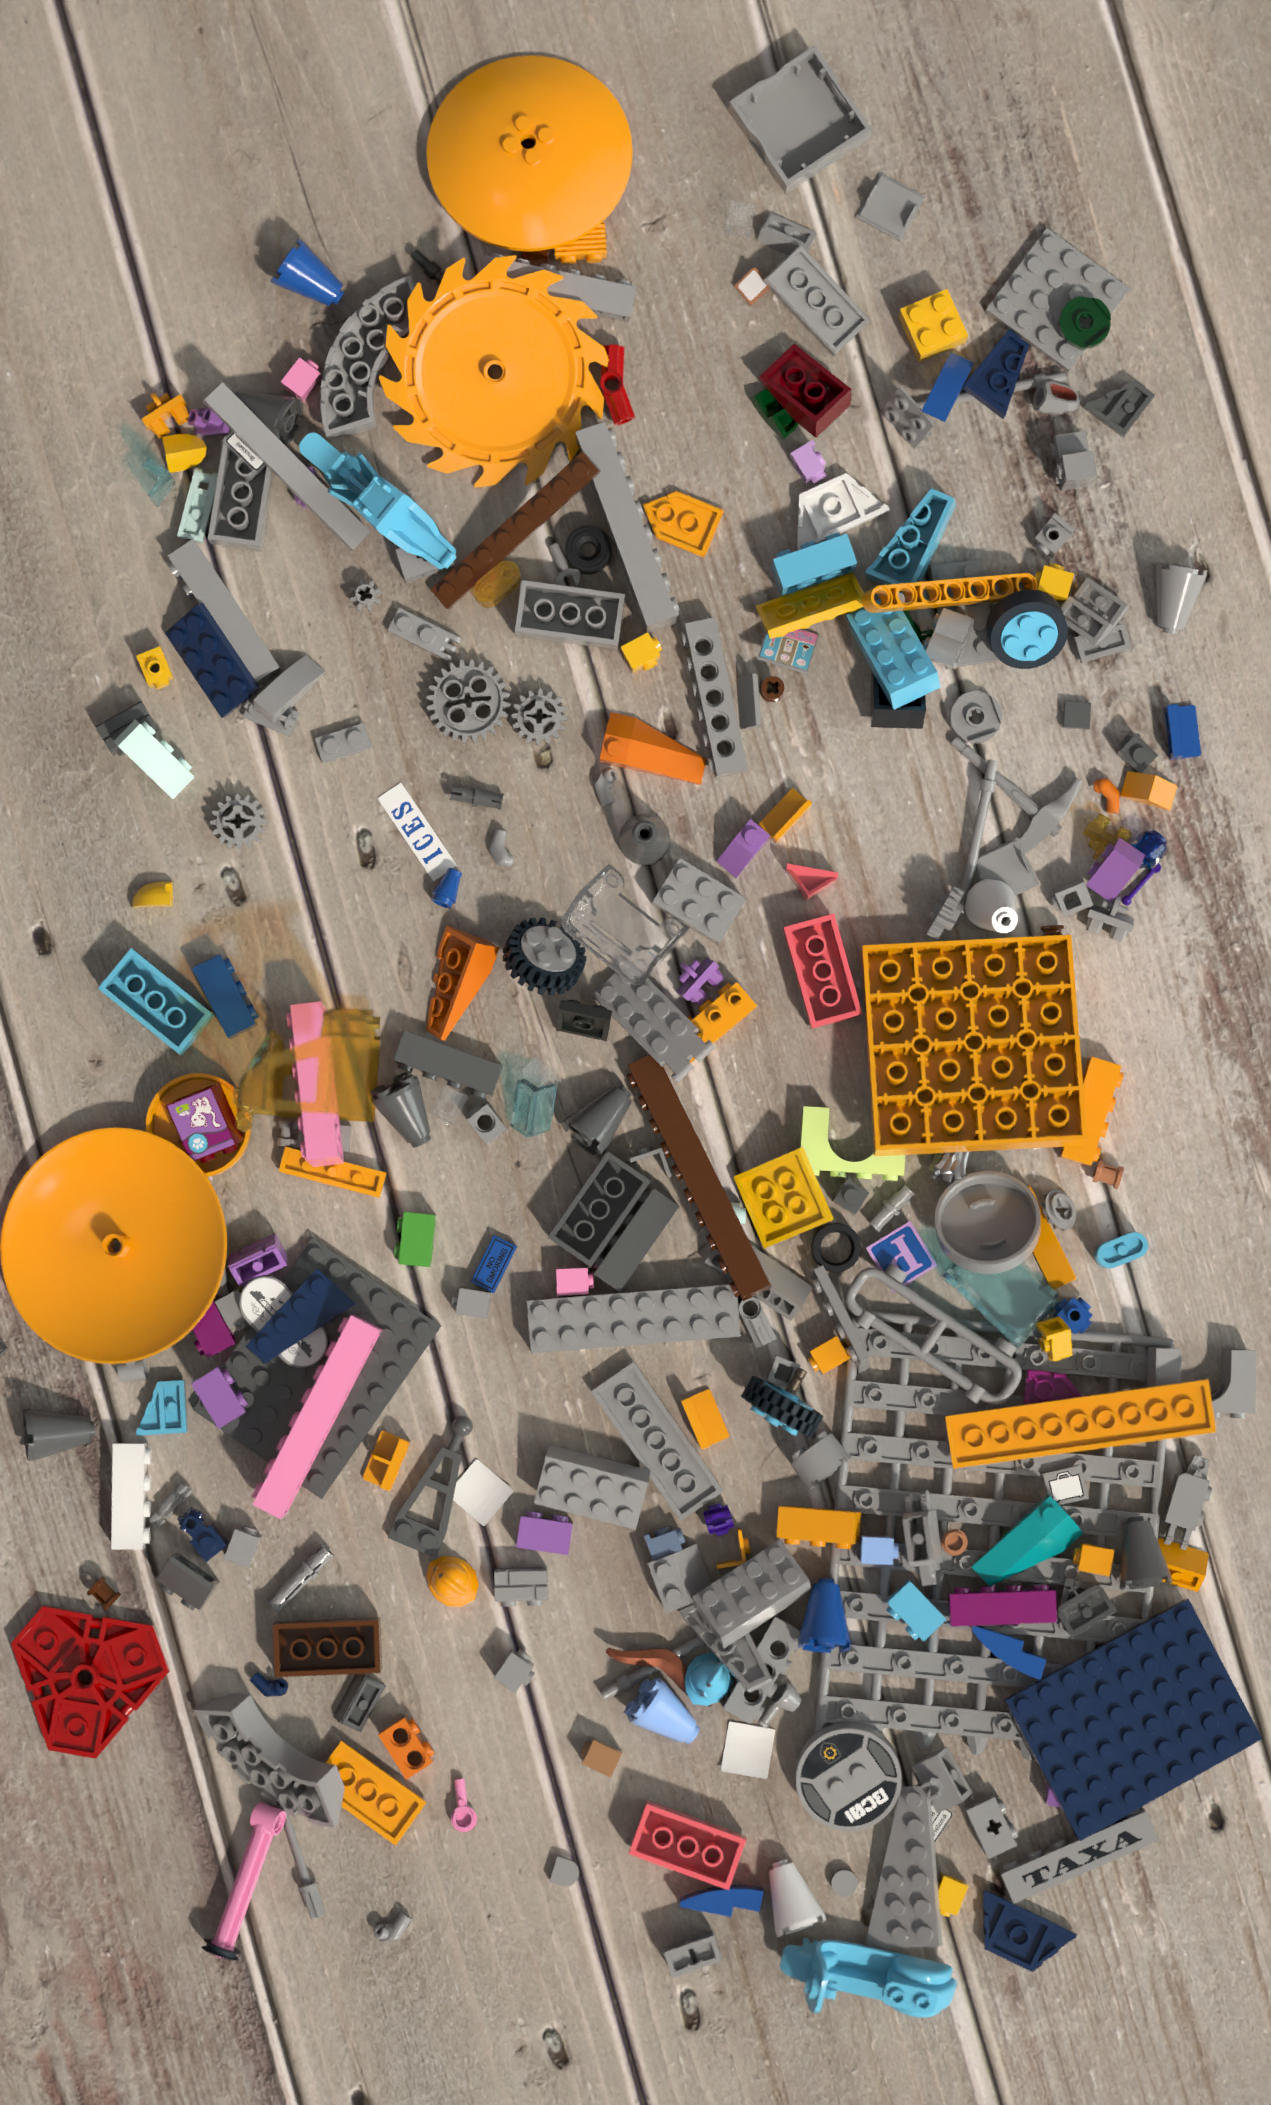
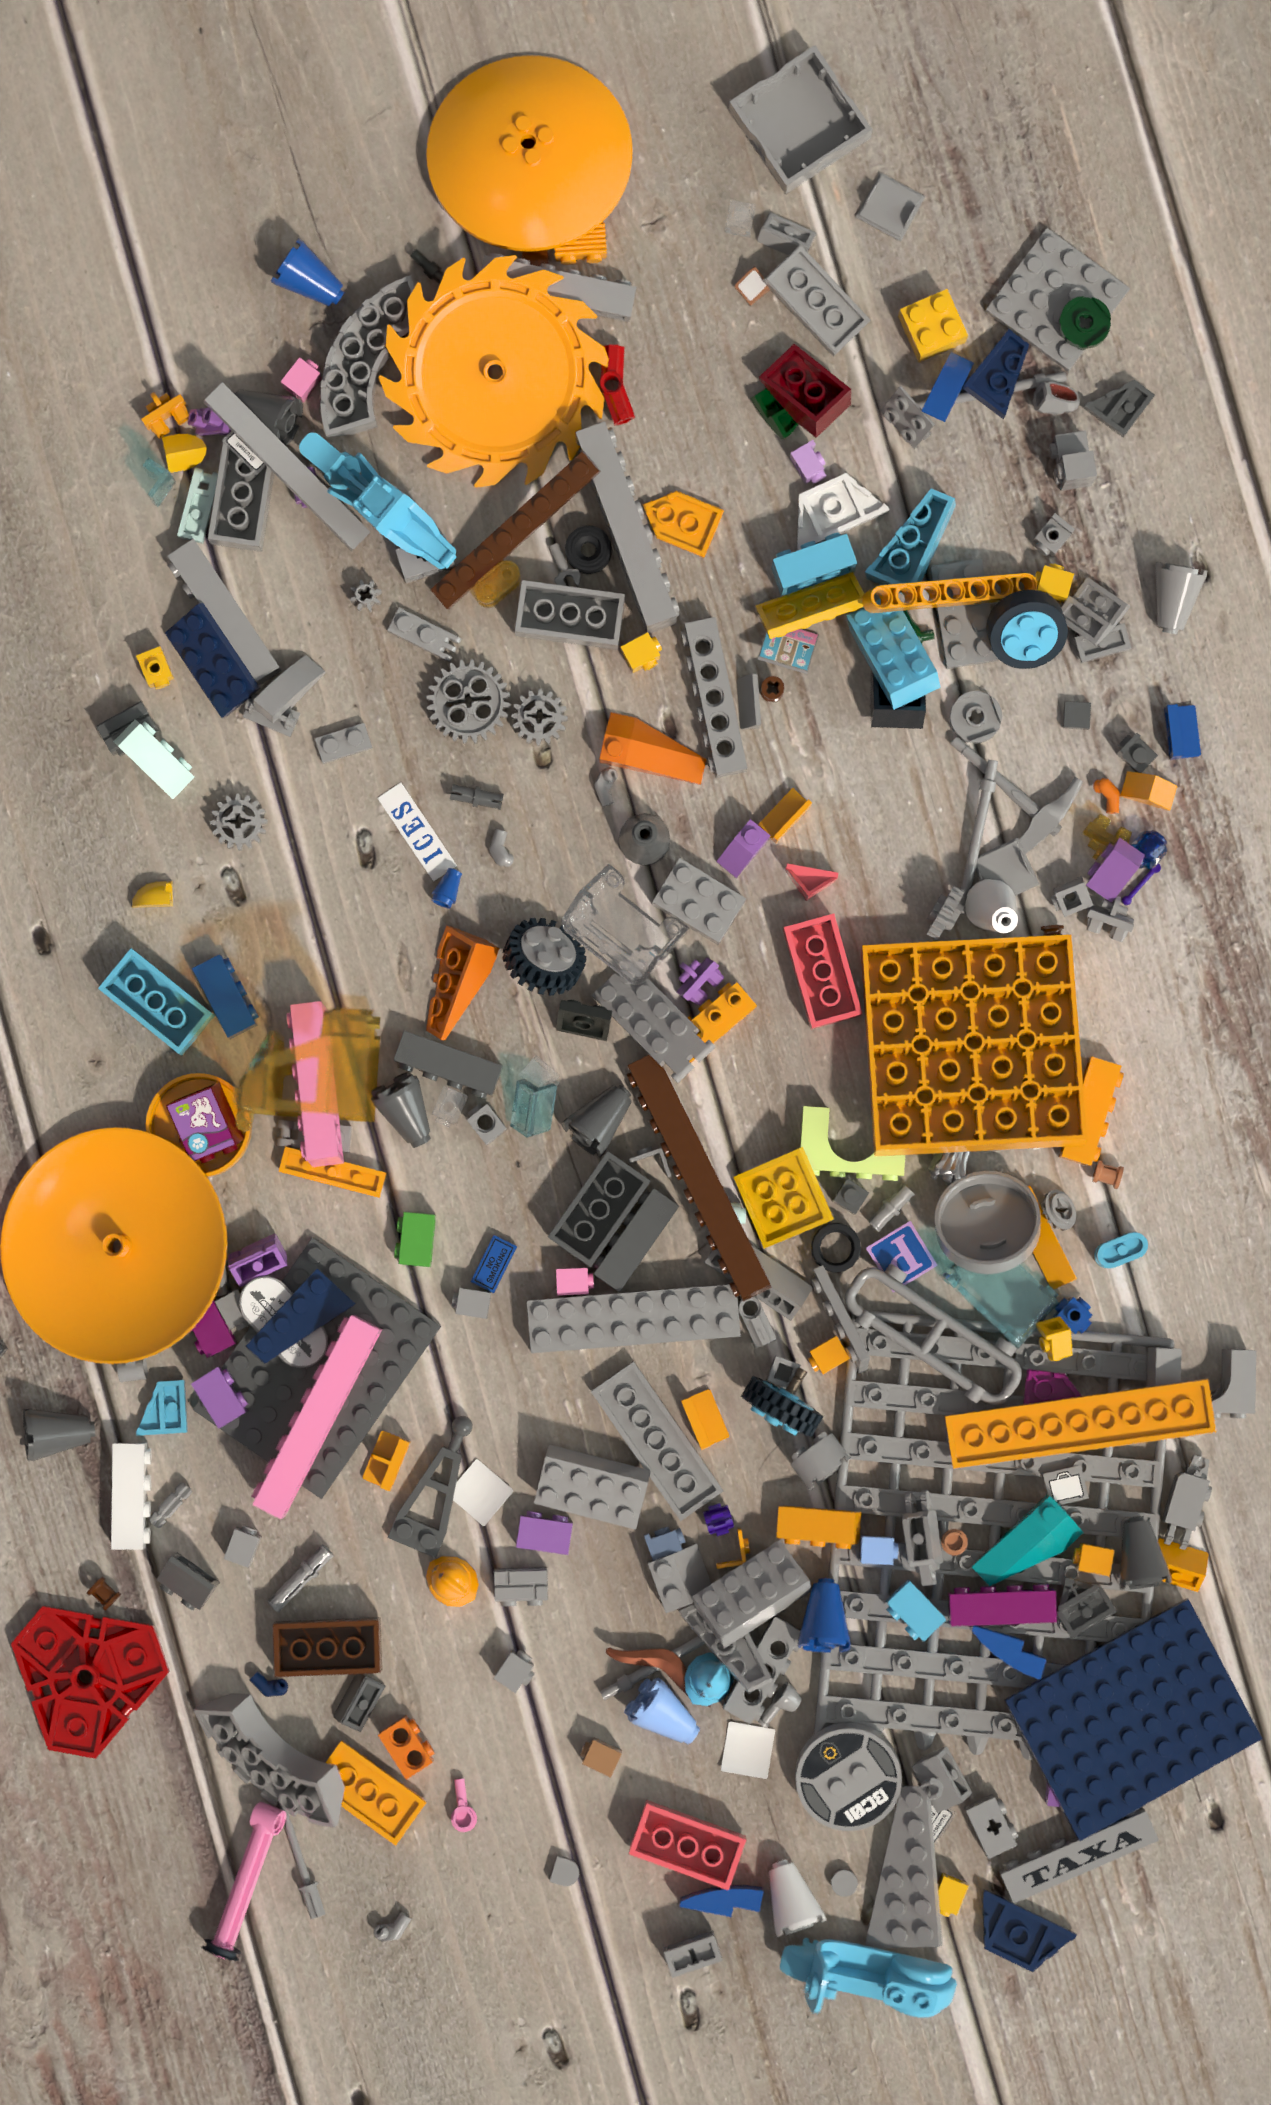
dark blue brick [177,1507,229,1562] -> none
light grey brick [923,608,975,669] -> none

